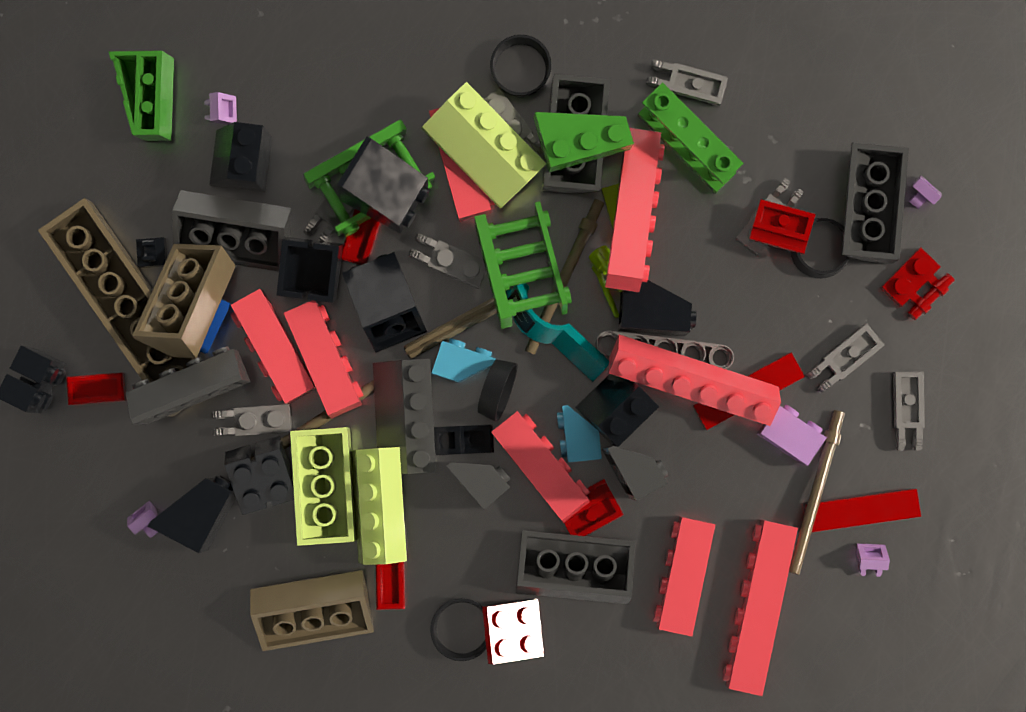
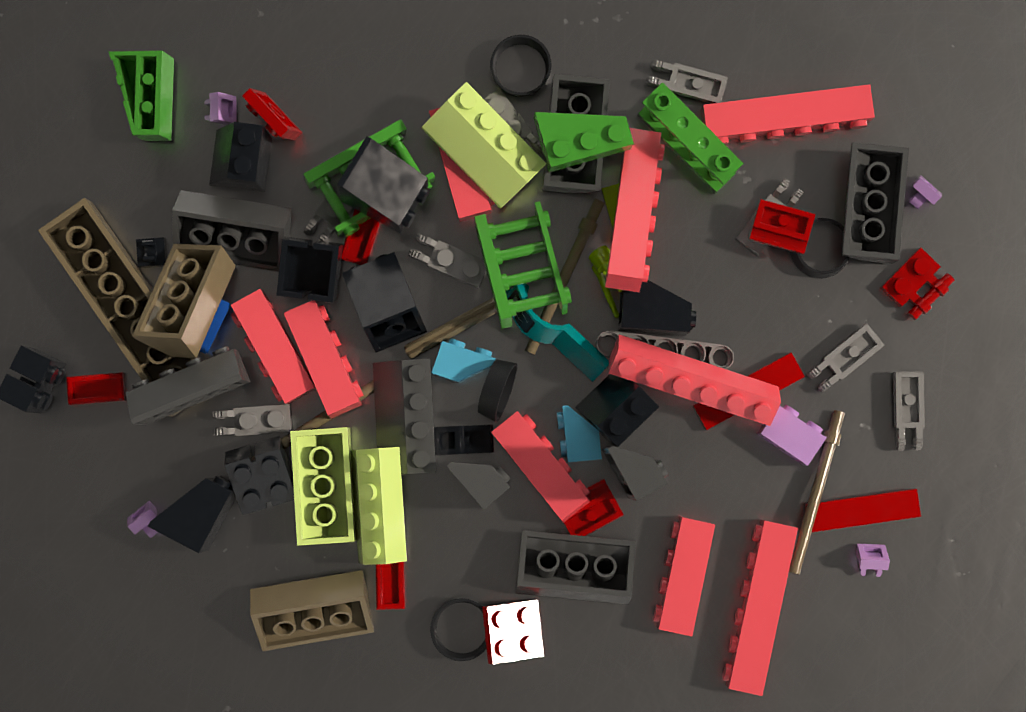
none -> red plate [242,88,303,140]
none -> coral brick [700,84,875,145]

